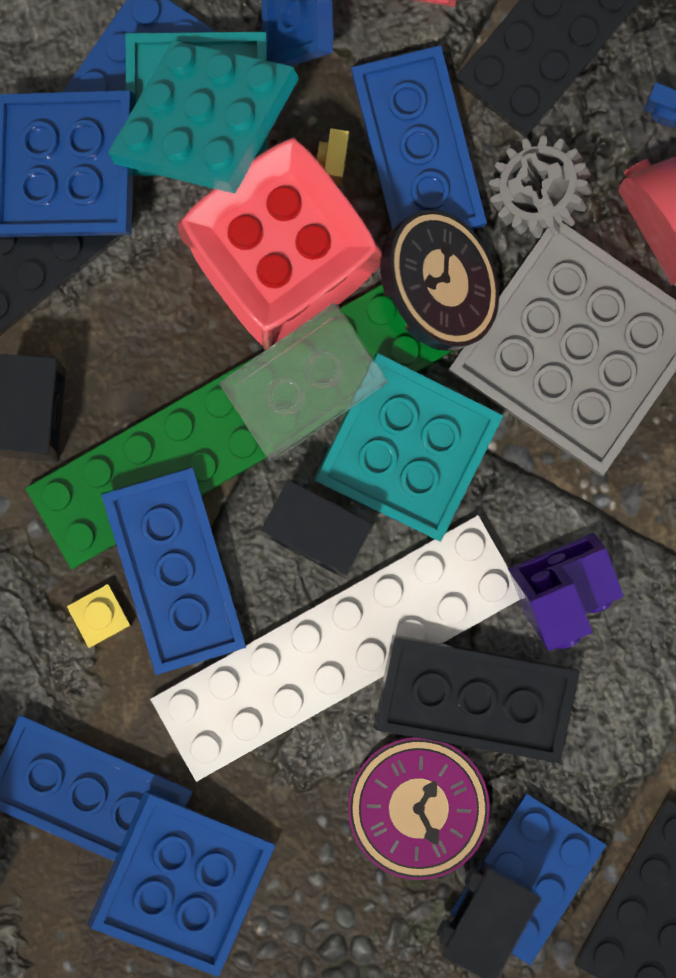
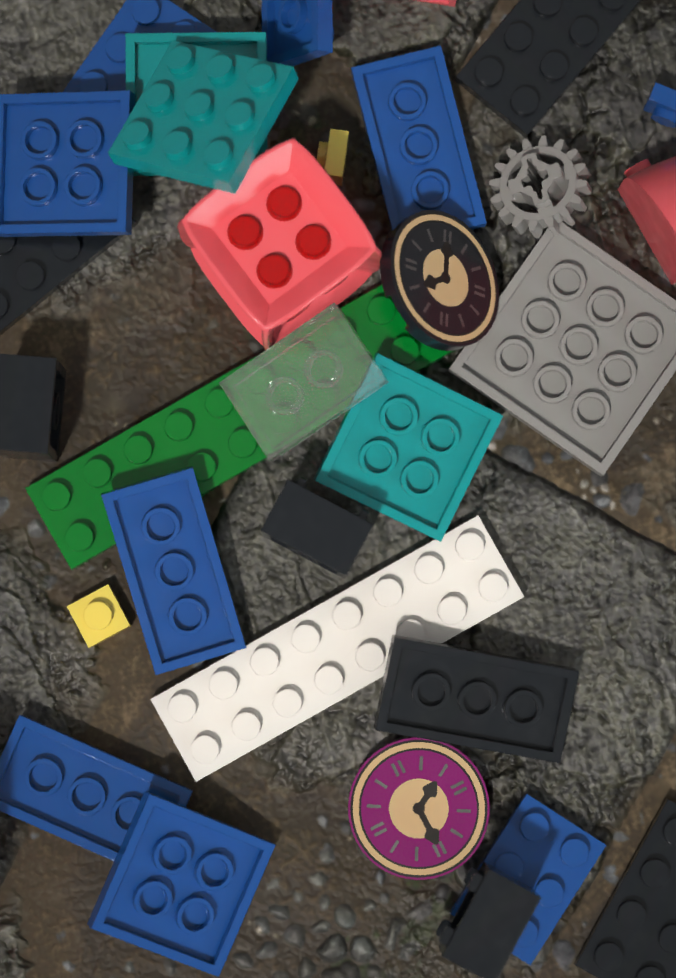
dark purple brick [508,532,624,651] -> none

